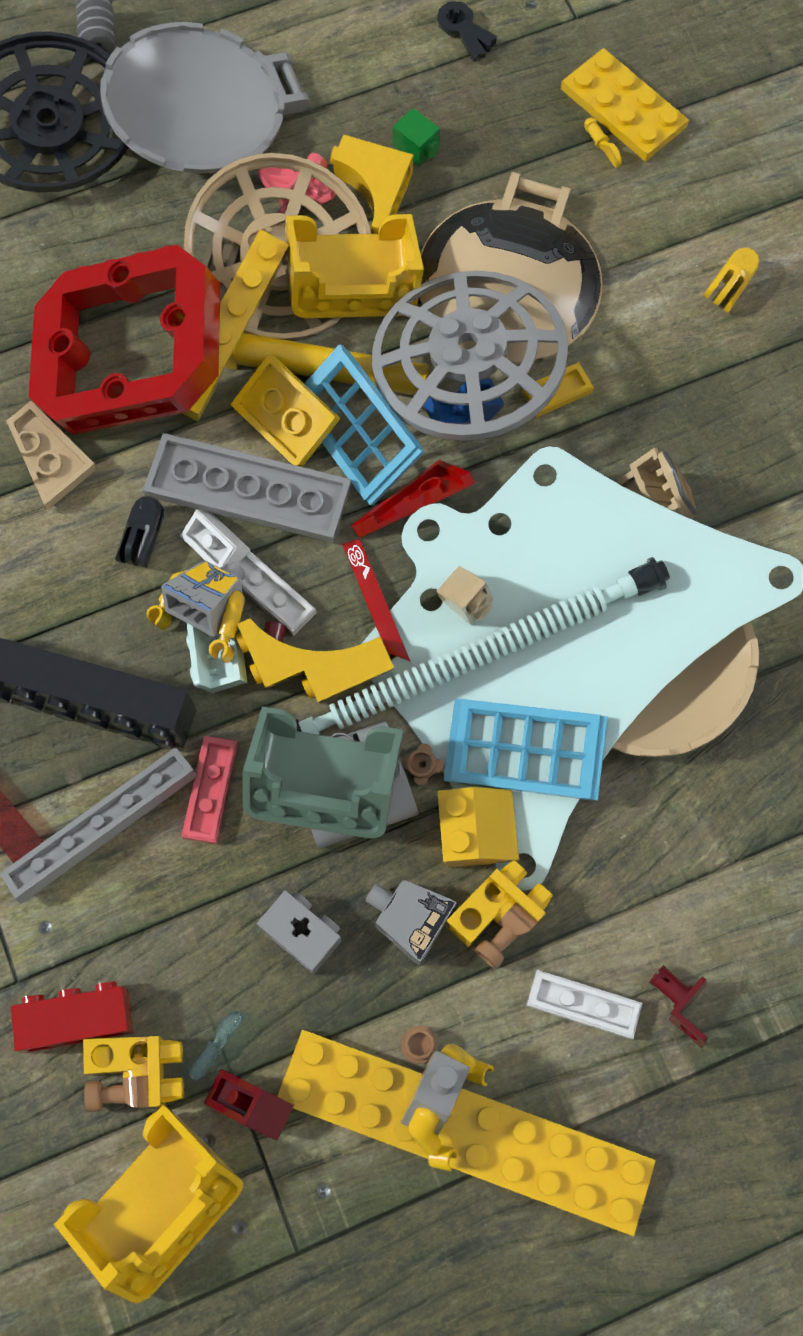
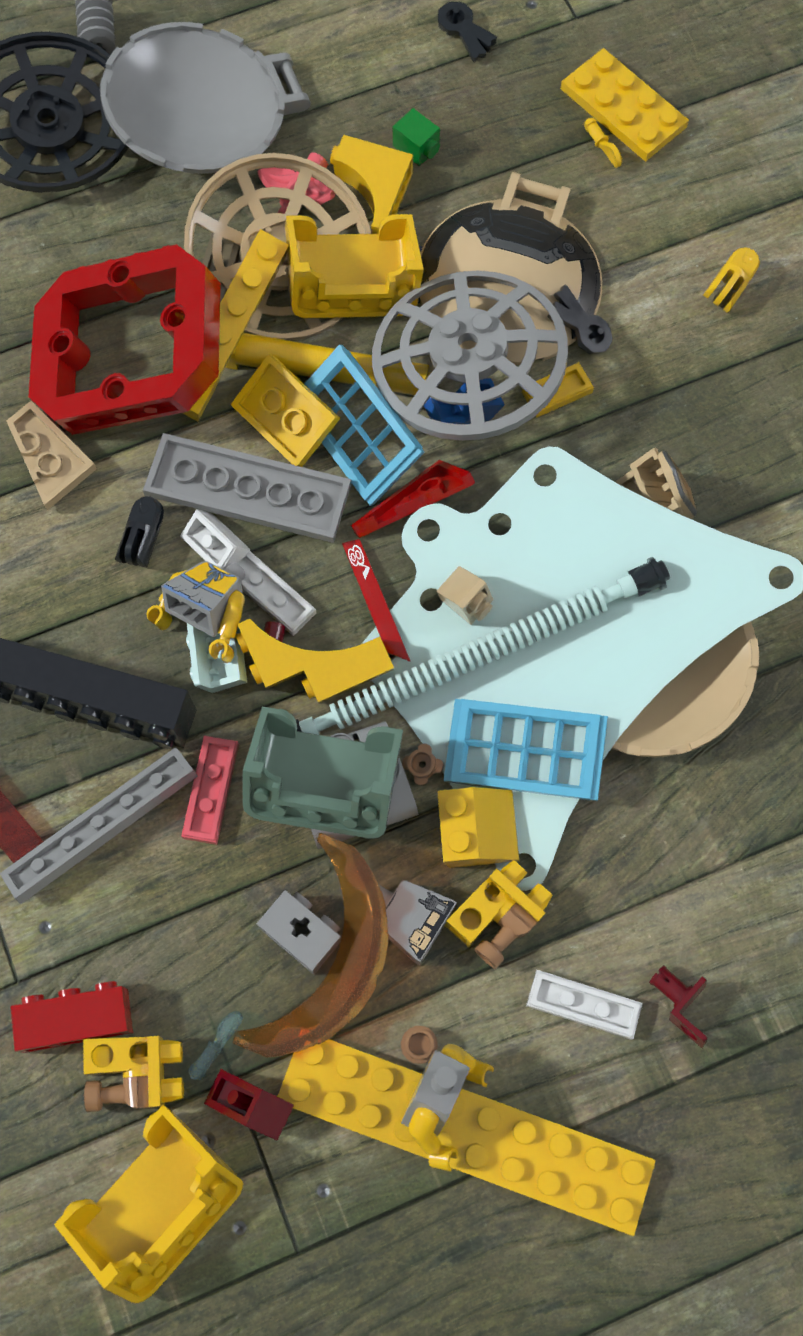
none -> clear orange windscreen [232,832,389,1057]
none -> black piece [547,284,612,355]

